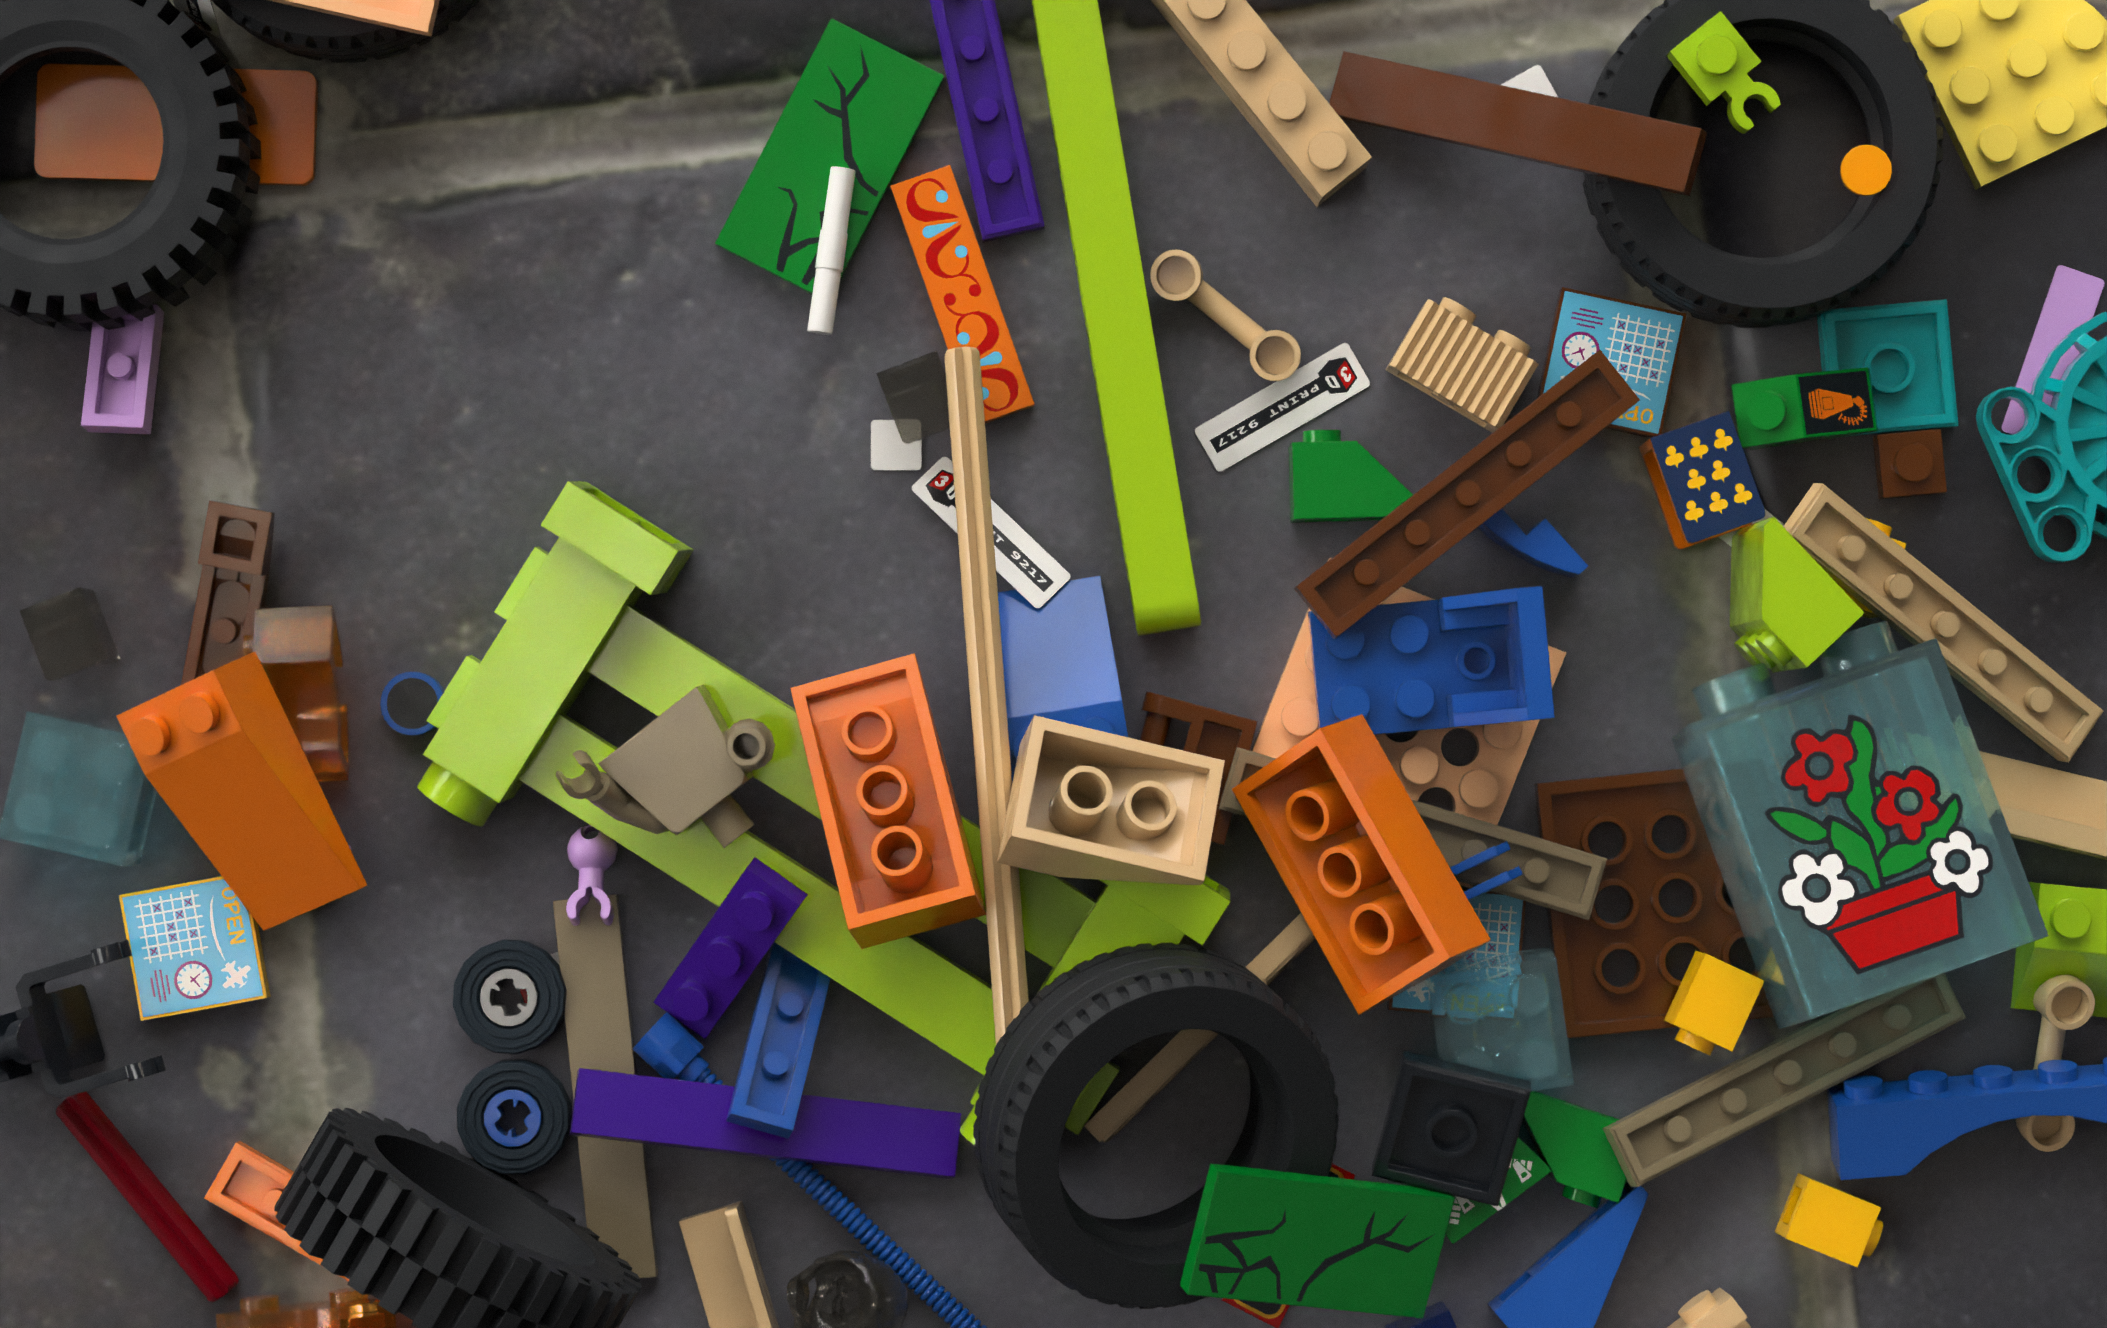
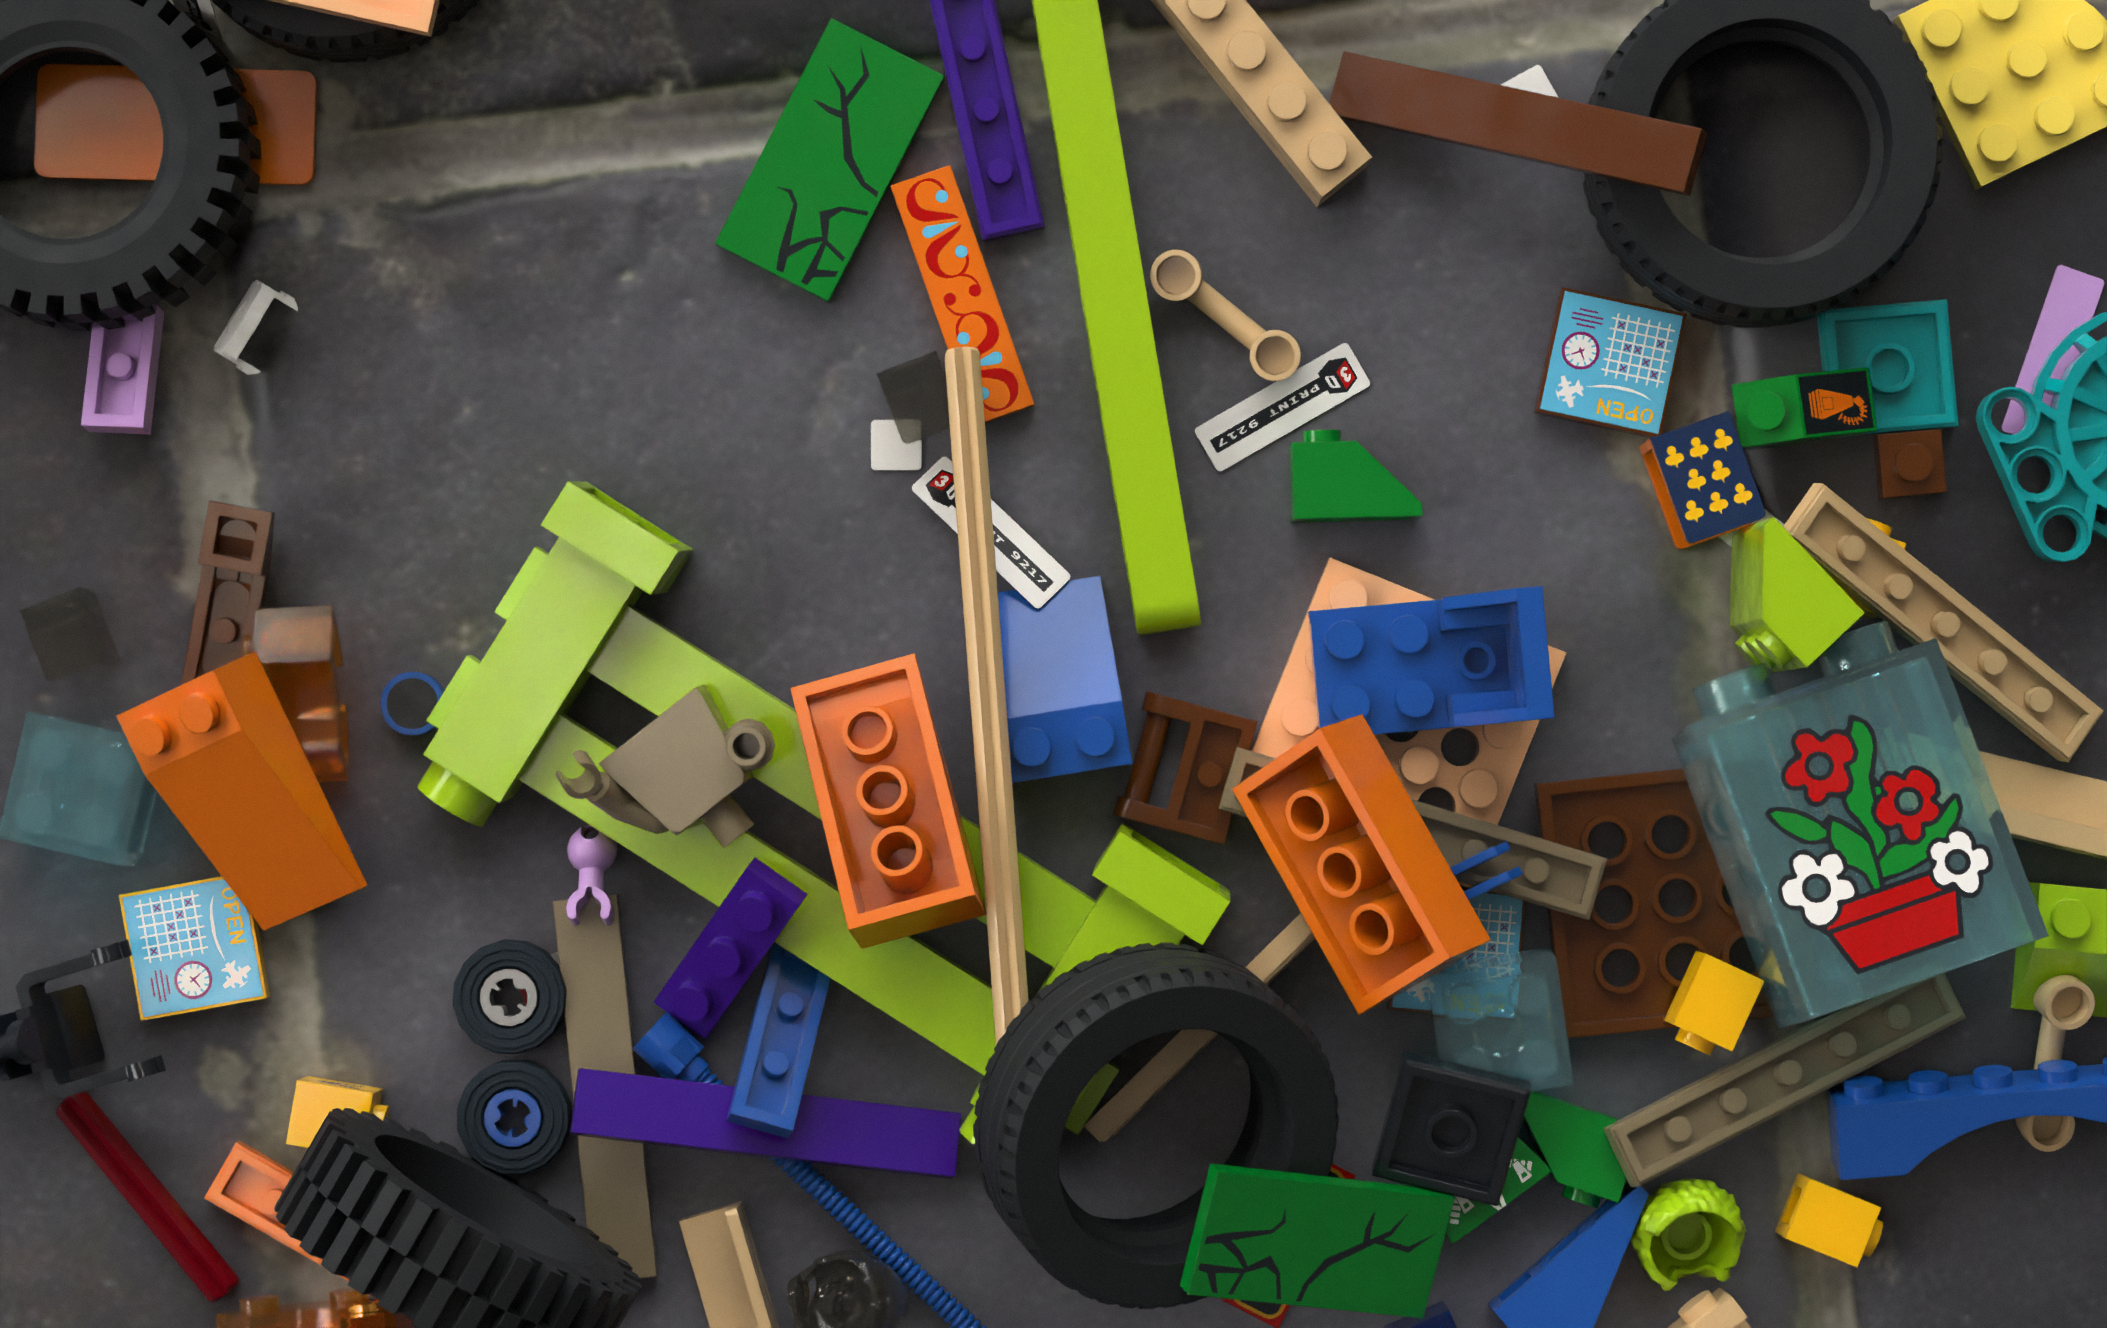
white piece [807,167,856,335] -> none
tan slope [997,715,1225,885] -> none
reddish brown plate [1294,350,1640,639] -> none
tan brick [1386,297,1539,433] -> none
blue slope [1478,509,1588,578] -> none
lime plate [1666,11,1781,134] -> none
light orange piece [1840,145,1892,196] -> none
none -> white piece [214,280,298,375]
none -> yellow brick [286,1076,390,1148]
none -> lime hair [1630,1178,1746,1291]

